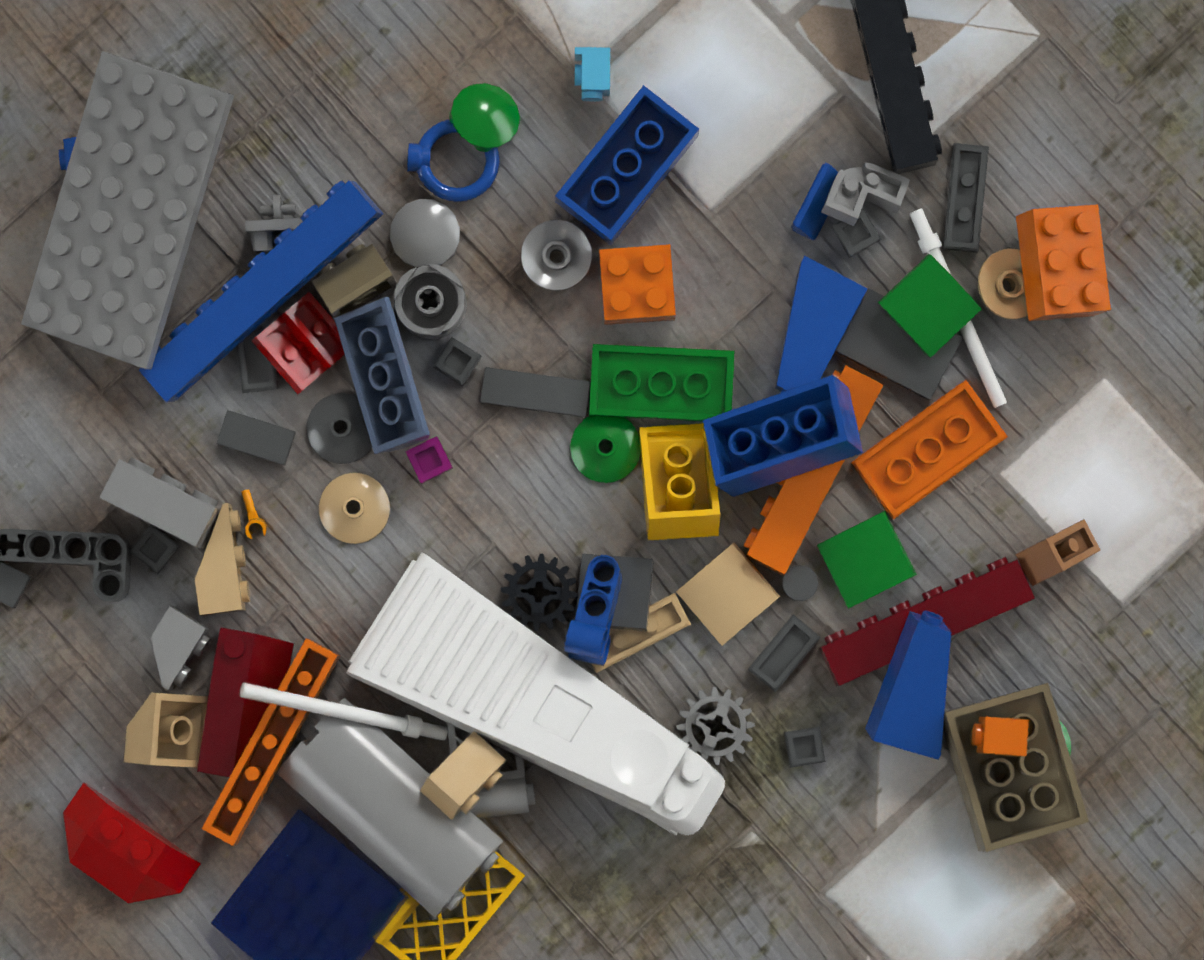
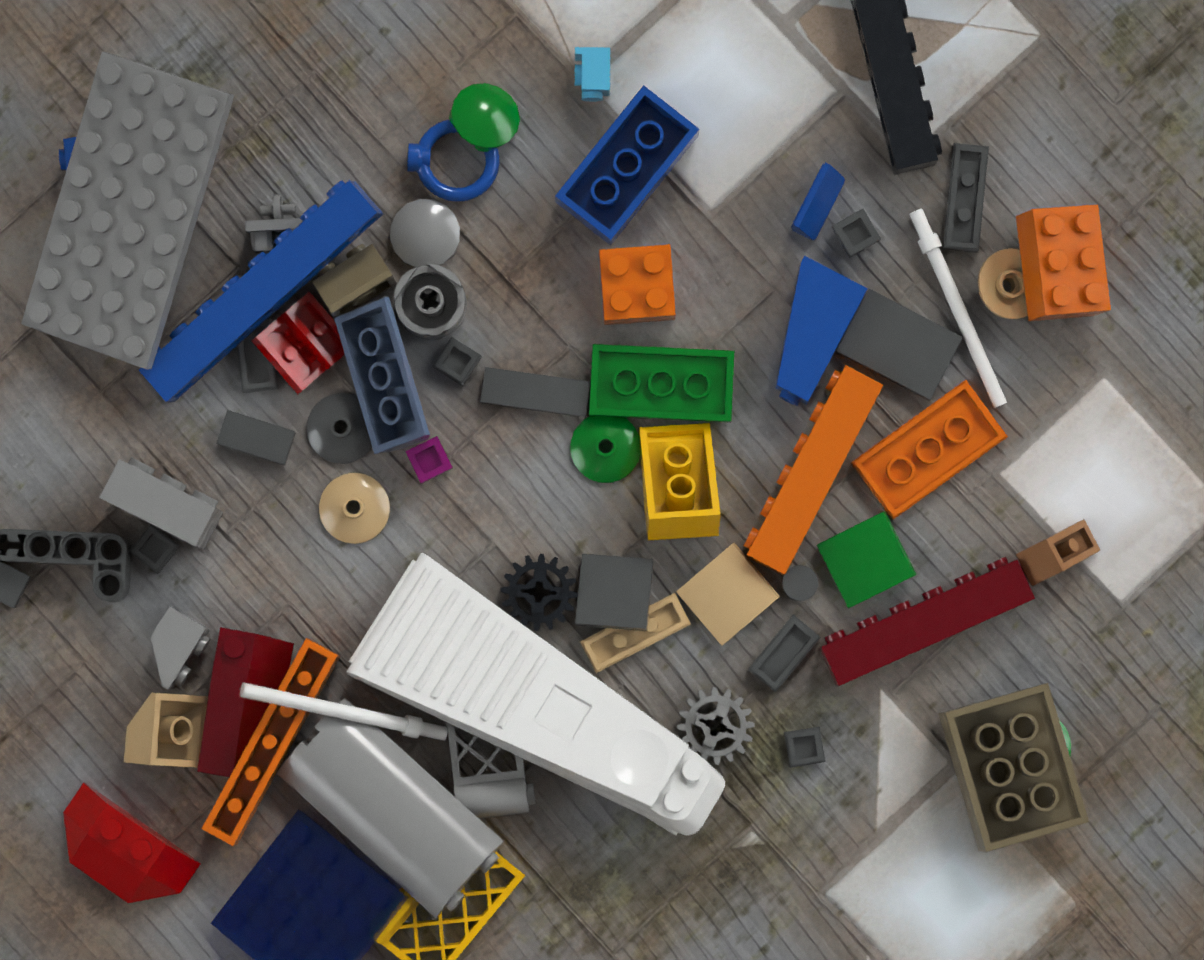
tan slope [195,503,250,616] -> none
light orange hand [241,489,267,539] -> none
tan brick [420,731,506,820] -> none
light grey dish [521,220,592,291] -> none
blue piece [565,555,622,666] -> none
blue brick [703,375,863,497] -> none
light grey plate [821,162,910,226] -> none
blue slope [865,610,951,760] -> none
green slope [878,254,982,358] -> none
orange brick [972,716,1029,756] -> none

